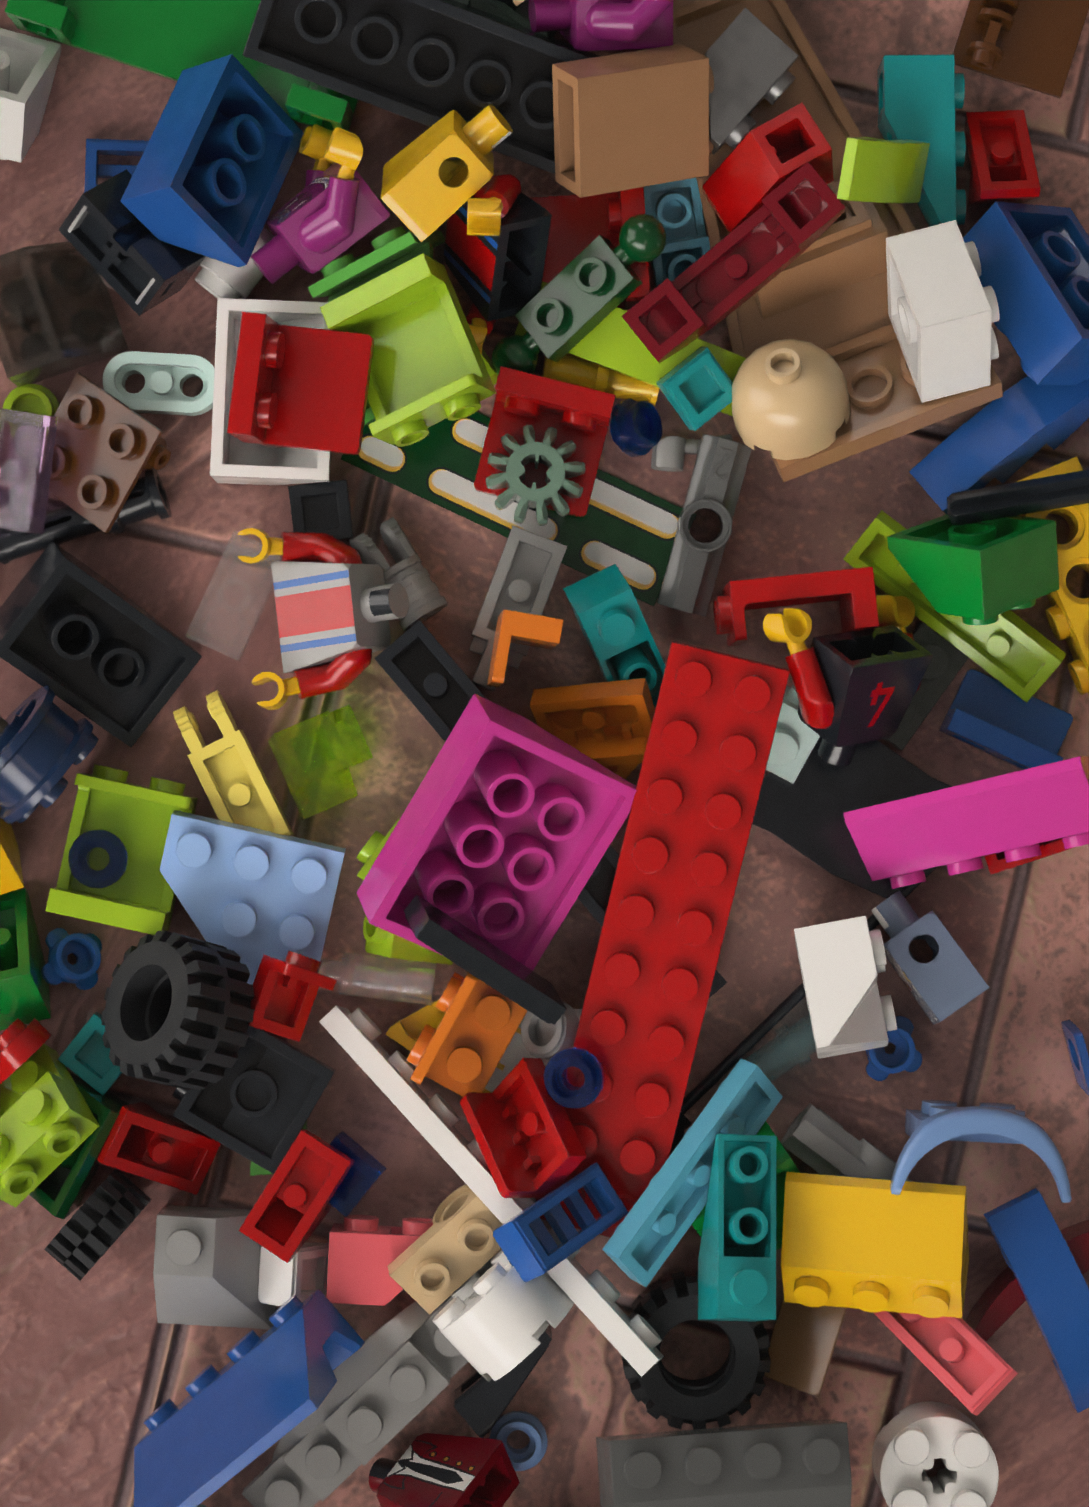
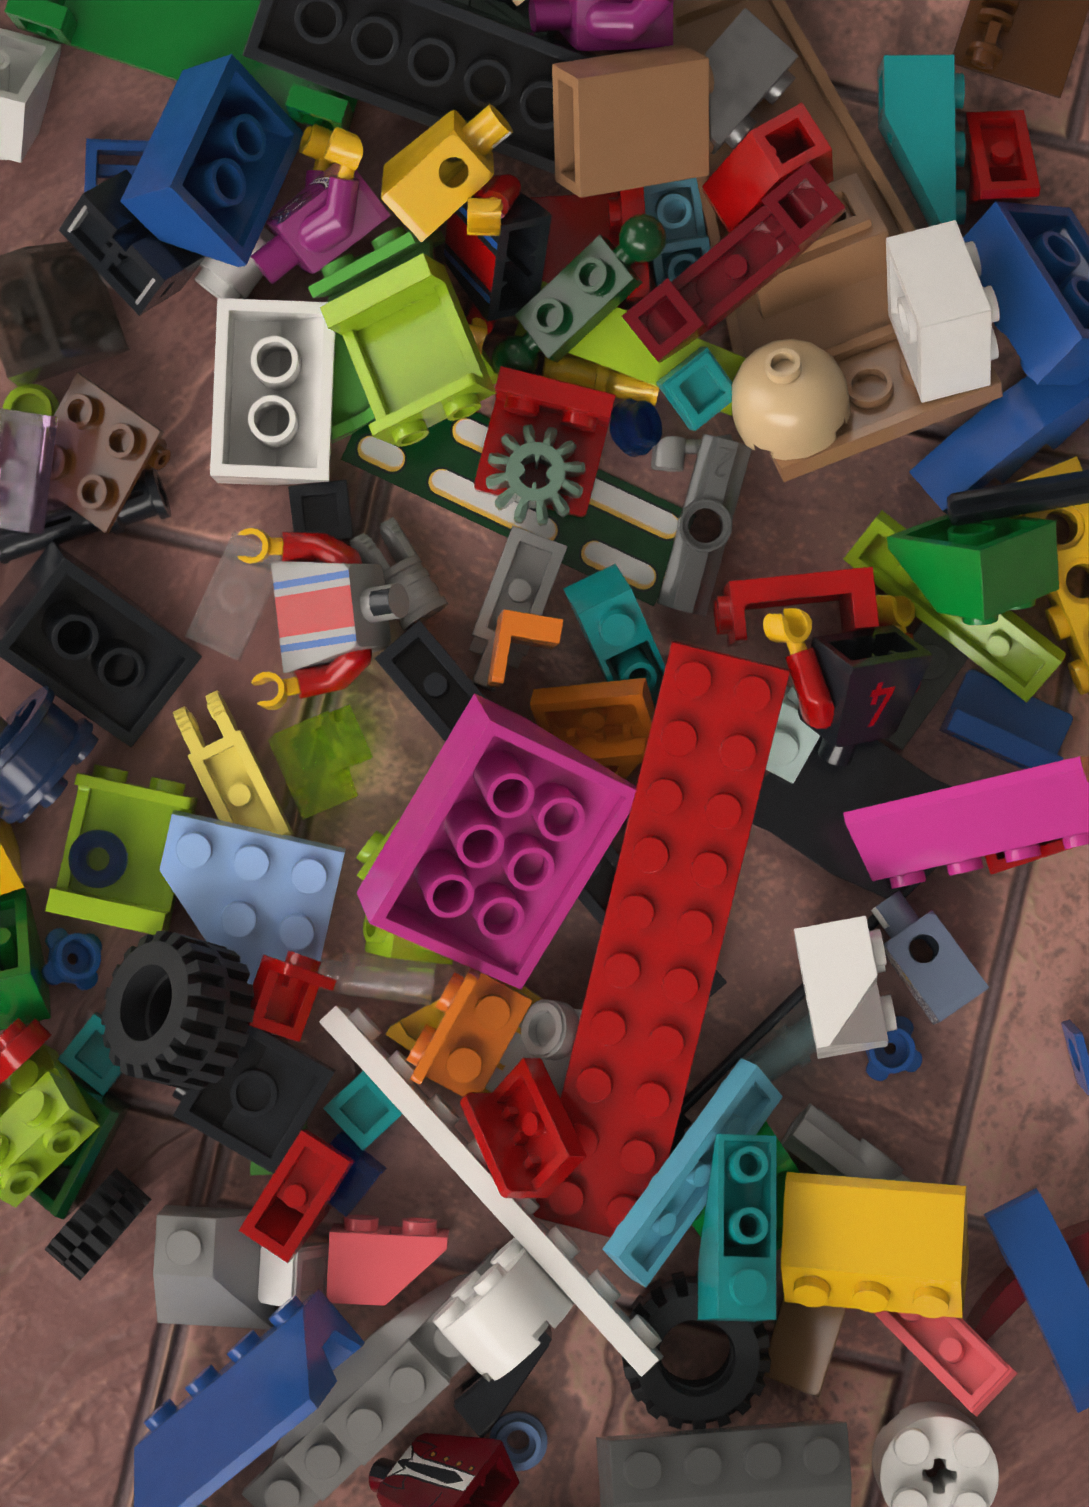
red slope [97,1102,221,1195] -> none
light aqua plate [103,351,214,416] -> none
red bracket [227,312,374,455] -> none
tan plate [387,1185,503,1315] -> none
black tile [404,895,567,1025] -> none
blue slope [493,1162,629,1282] -> none
clear blue plate [544,1047,604,1109] -> none
lime slope [837,136,930,203] -> none
medium blue piece [890,1100,1072,1203] -> none
none -> teal plate [323,1071,402,1151]

